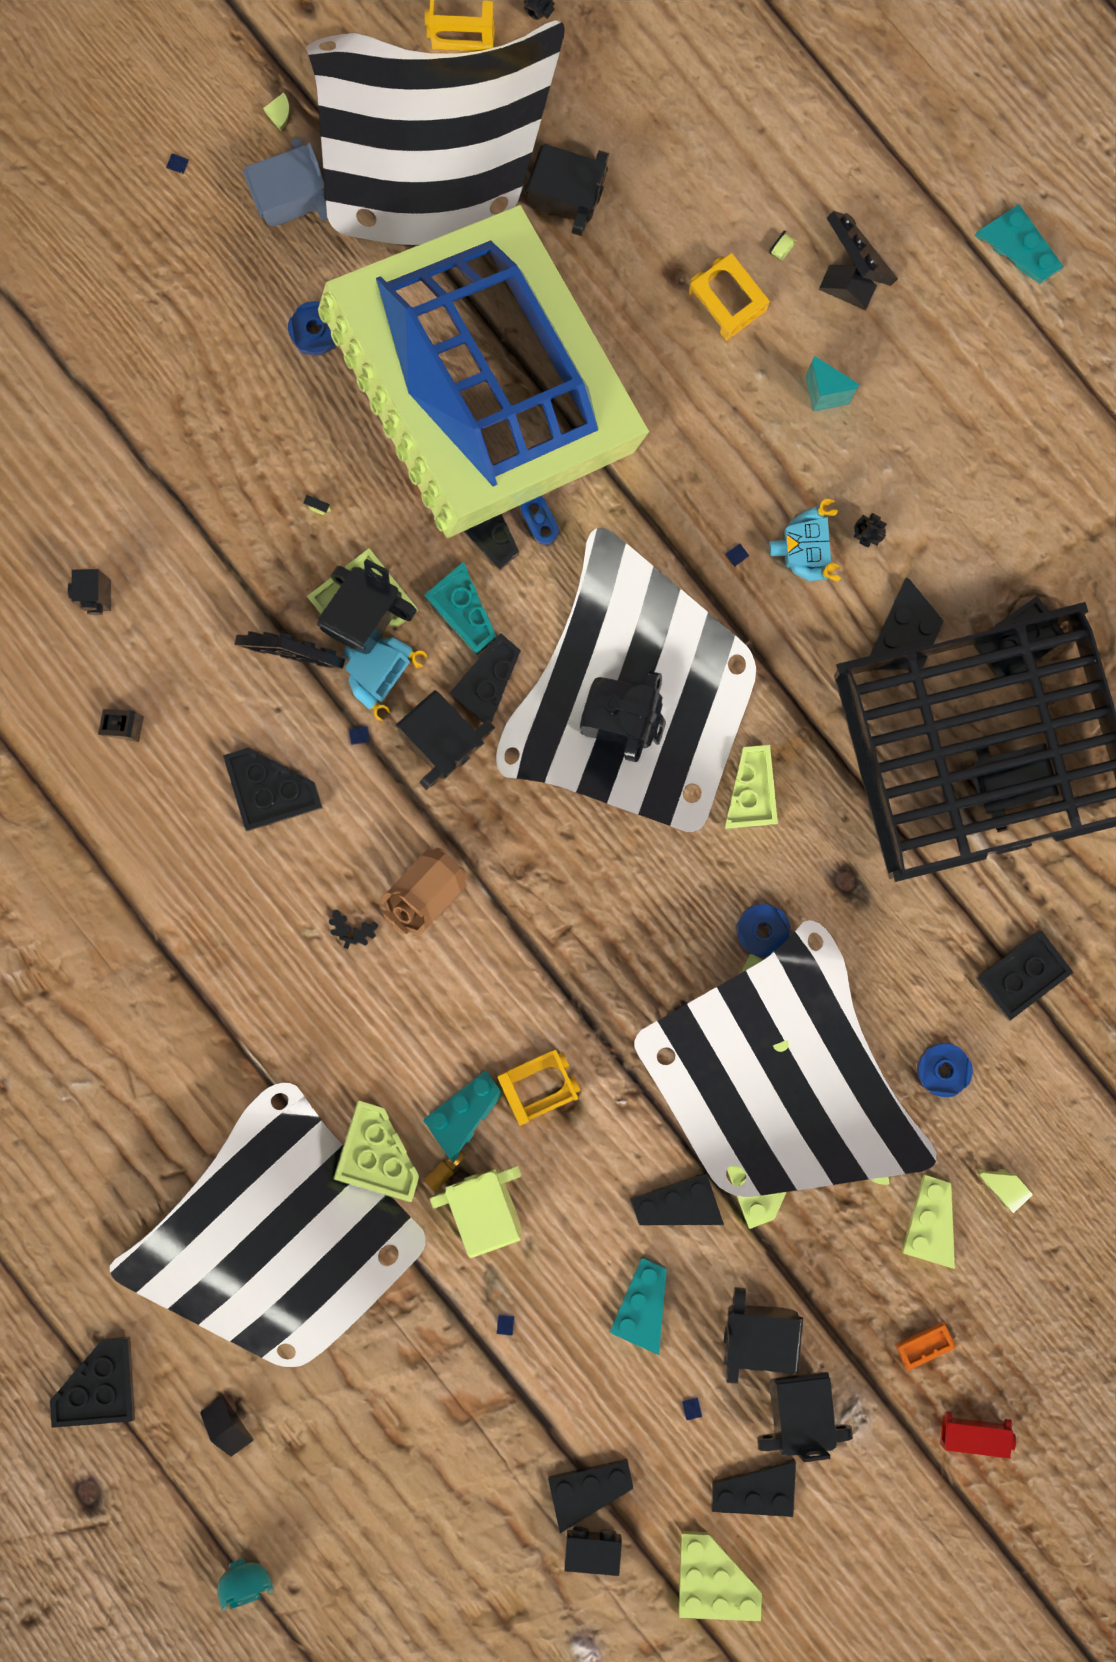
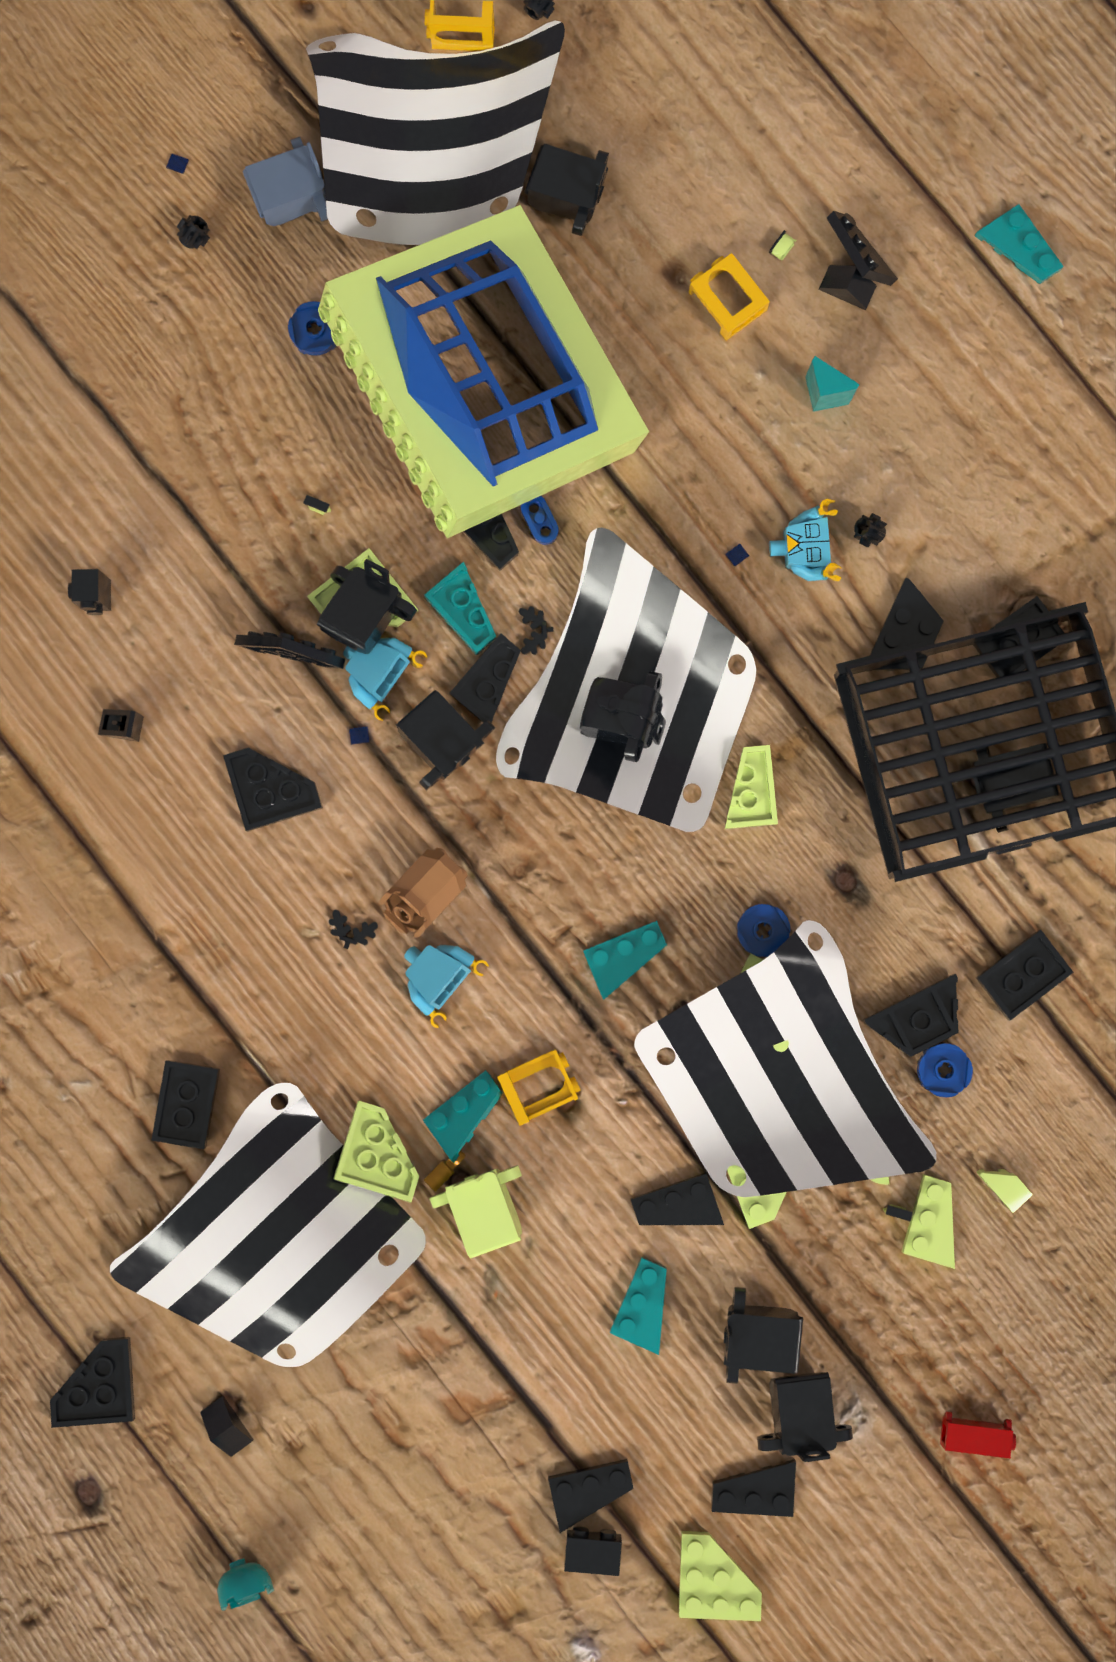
yellowish green tile [263,93,290,131] -> none
clear blue window [496,1315,514,1336] -> none
clear blue window [682,1398,702,1420] -> none
orange plate [894,1321,956,1371] -> none
none -> black plate [151,1060,220,1149]
none -> black gear [177,215,210,249]
none -> medium azure torso [404,944,489,1028]
none -> black animal [519,606,554,655]
none -> teal wing [583,921,667,1000]
none -> black wing [863,974,958,1057]
none -> black piece [883,1204,913,1221]

